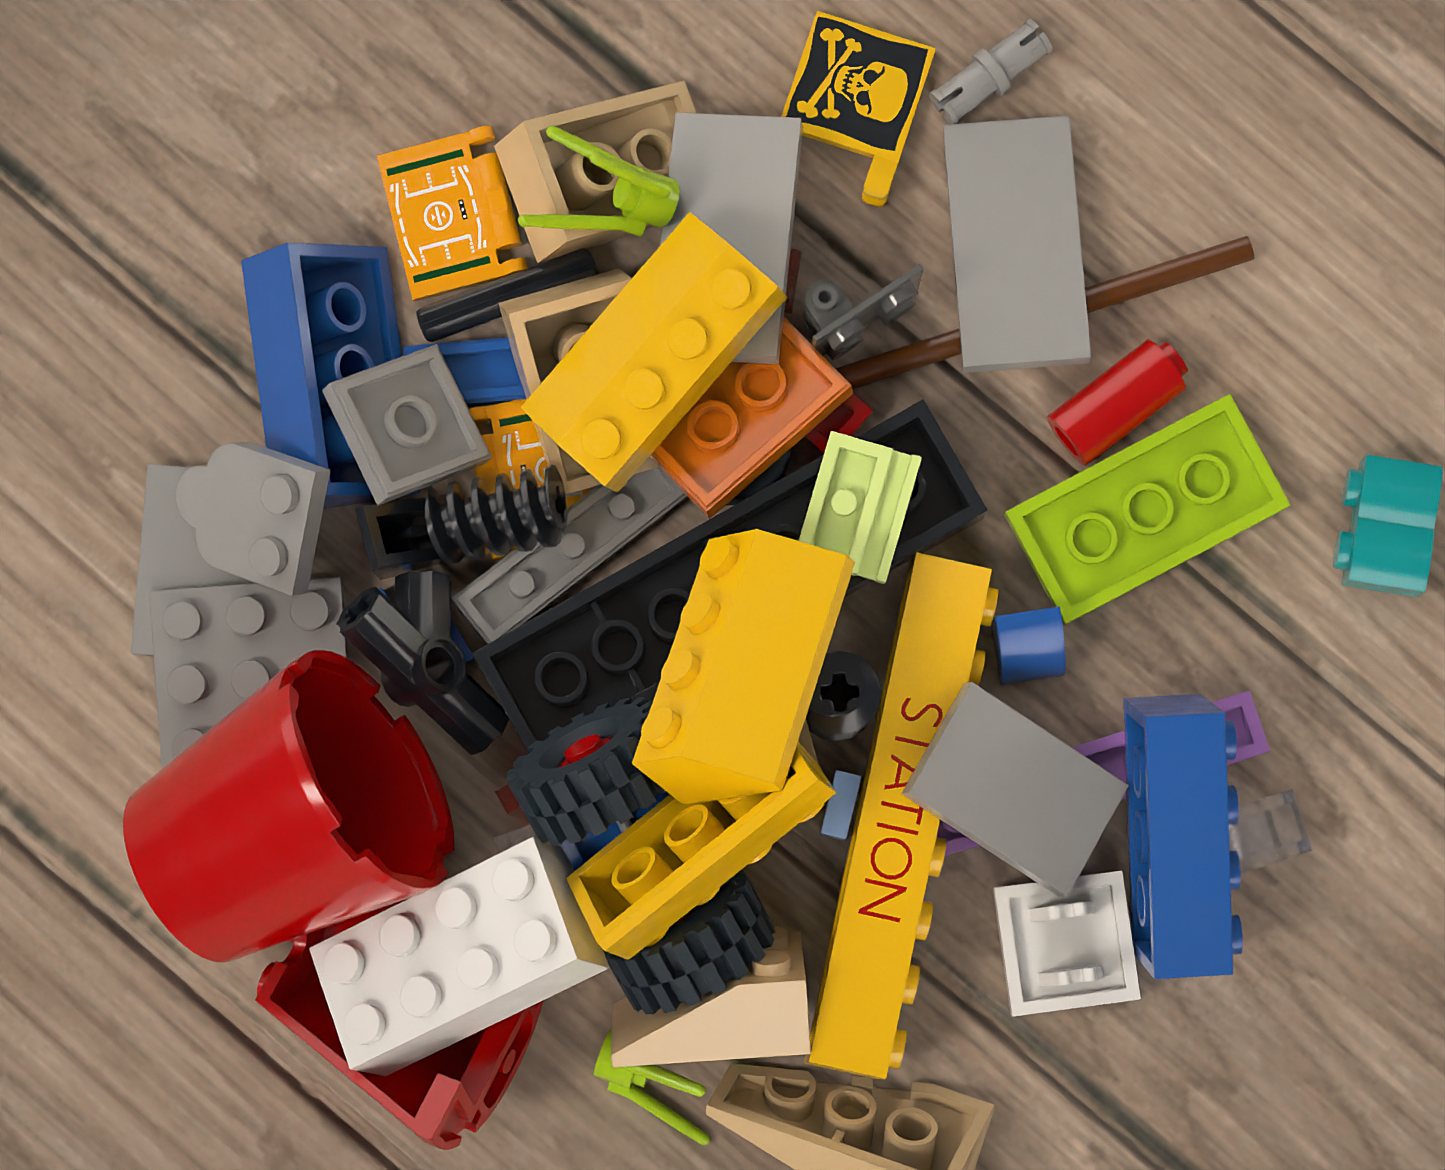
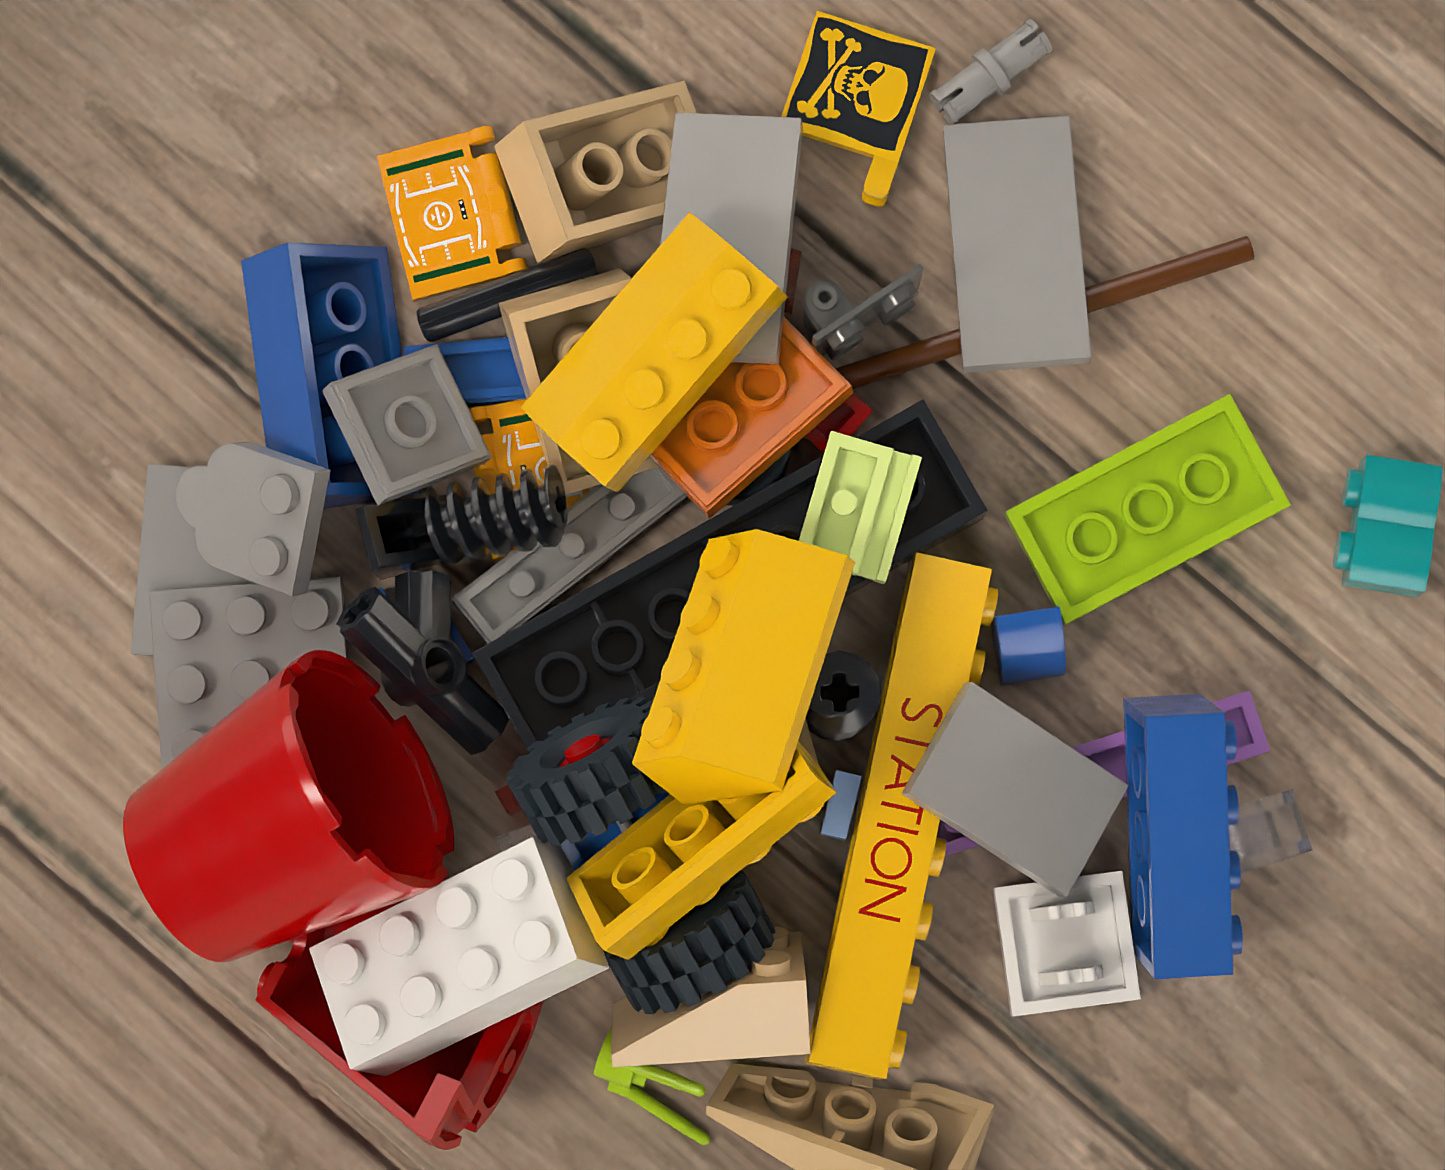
lime plant [518,125,680,237] -> none
red brick [1046,339,1188,467] -> none

